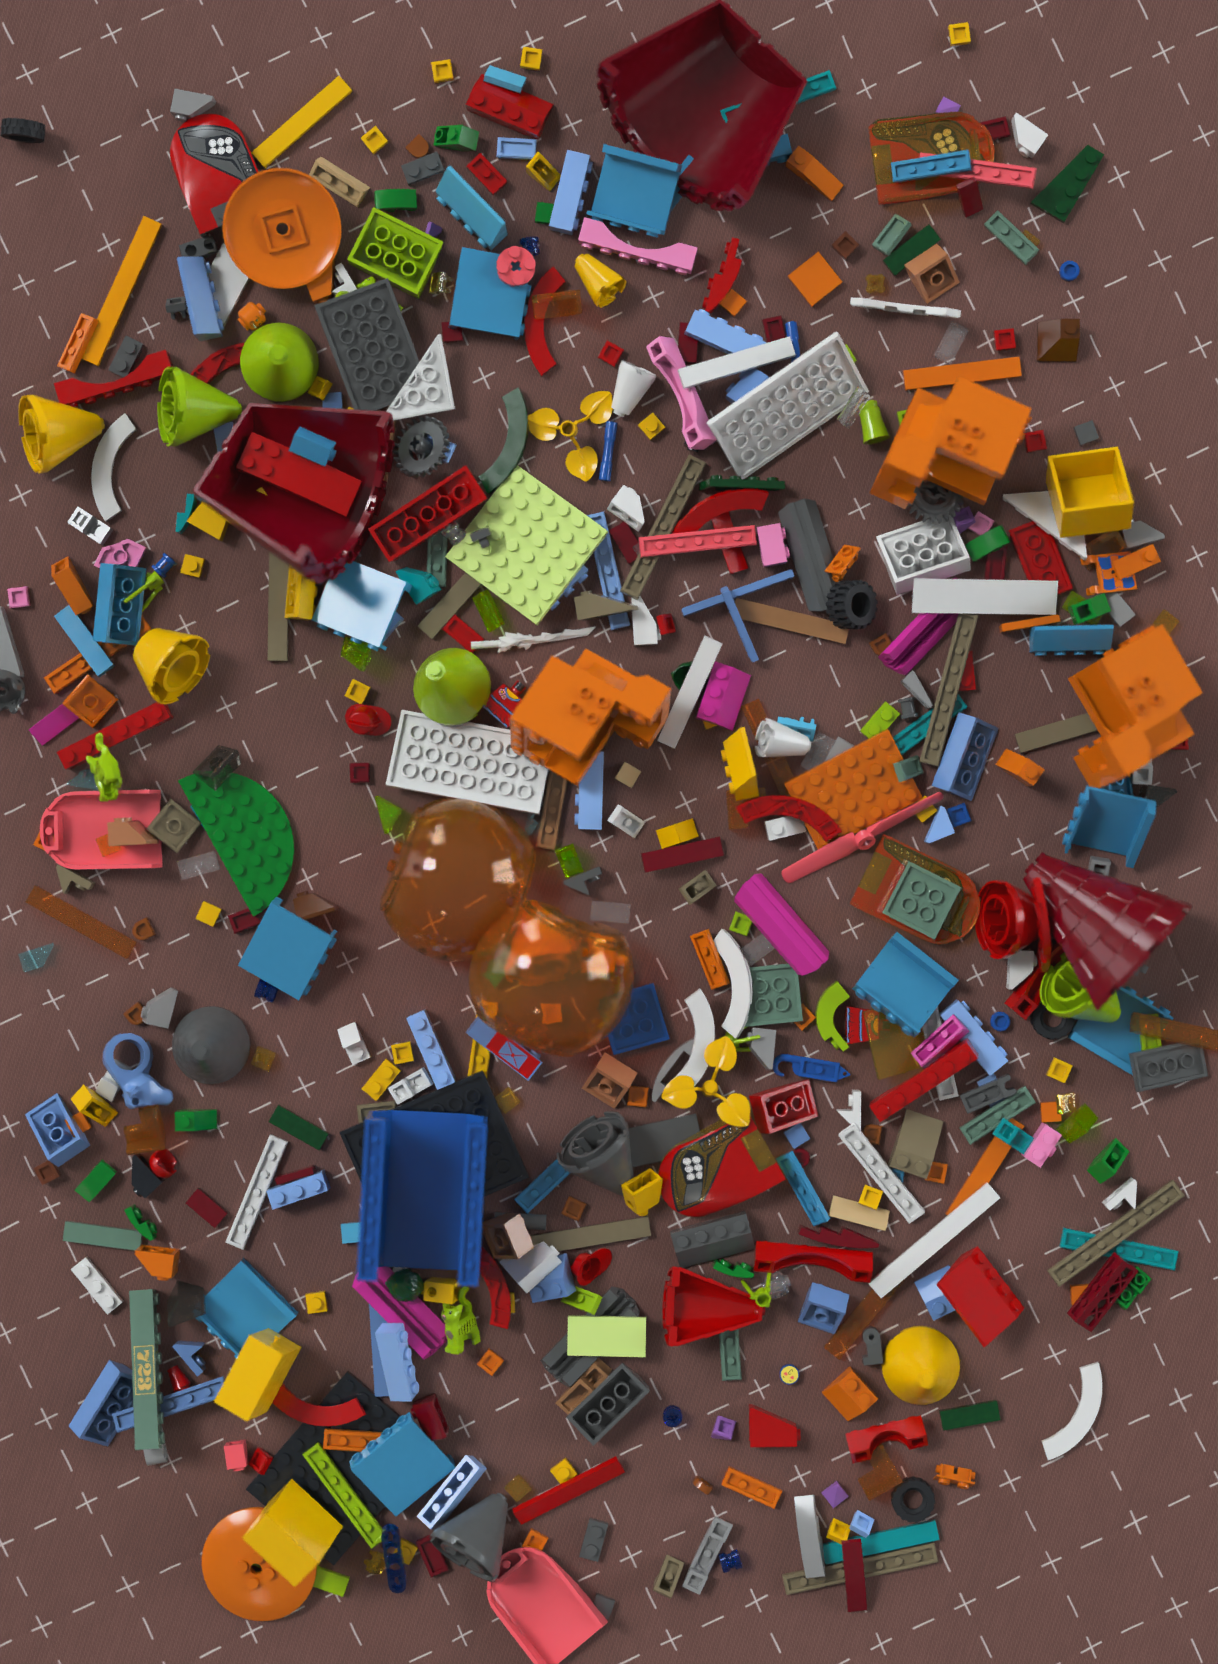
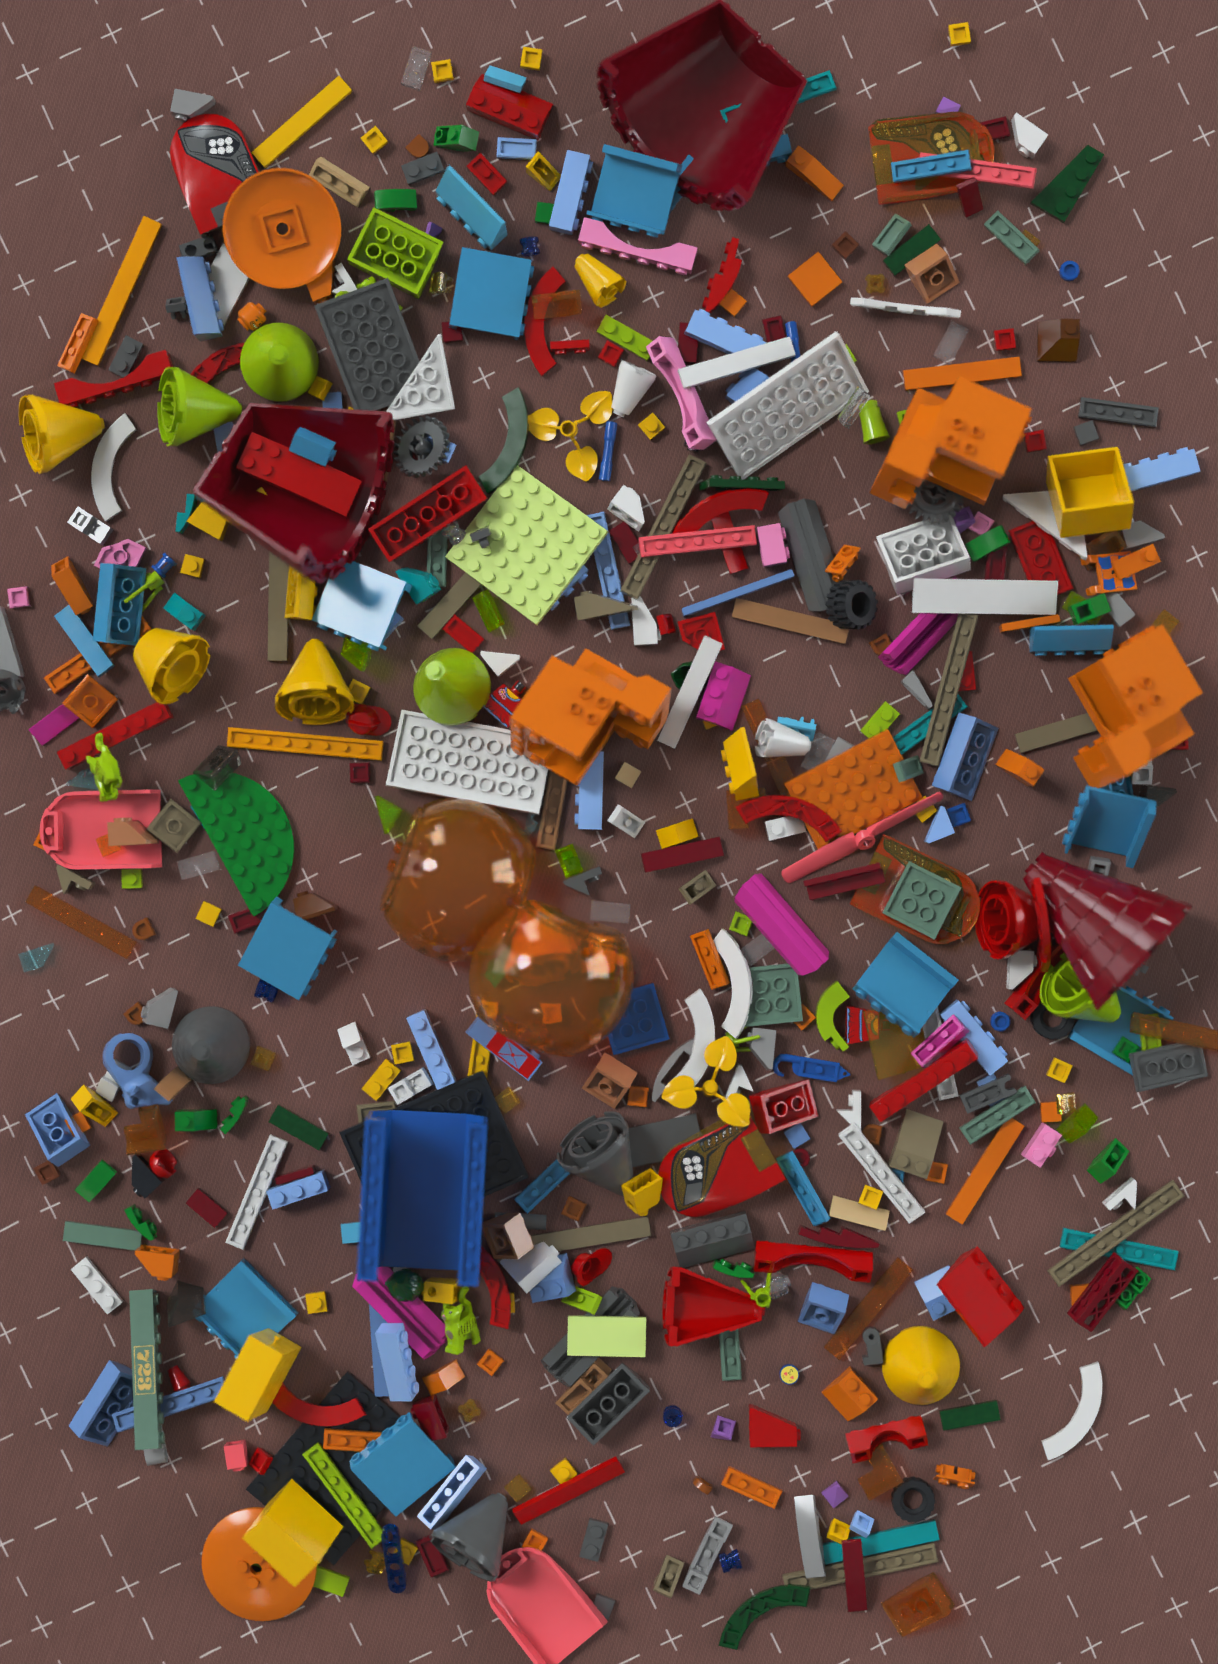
black tyre [0,118,45,143] -> none
medium blue slope [172,1341,206,1376] -> none
white sword [471,626,595,653] -> none
coral plate [496,246,536,287] -> none
medium blue tile [720,586,759,662] -> none
white tile [868,1182,1000,1298] -> none
dark grey bush [898,697,918,719] -> none
teal slope [992,1118,1034,1155] -> none
none -> lime plate [121,869,143,888]
none -> medium nougat slope [154,1066,192,1102]
none -> teal slope [163,592,206,631]
none -> green slope [220,1095,248,1134]
none -> light orange tile [227,727,384,760]
none -> yellow cone [275,639,354,725]
none -> clear plate [401,46,432,91]
none -> orange slope [422,1359,465,1395]
none -> clear yellow plate [458,1399,481,1422]
none -> white slope [480,651,520,677]
none -> red plate [550,339,590,355]
none -> lime plate [596,315,652,361]
none -> red plate [677,612,725,651]
none -> dark green tile [718,1584,811,1650]
none -> white slope [725,1063,753,1099]
none -> dark red fence [803,862,886,900]
none -> clear orange slope [881,1572,955,1637]
none -> dark grey tile [1078,397,1159,428]
none -> green tile [1112,1036,1139,1063]
none -> light blue brick [1123,447,1200,492]

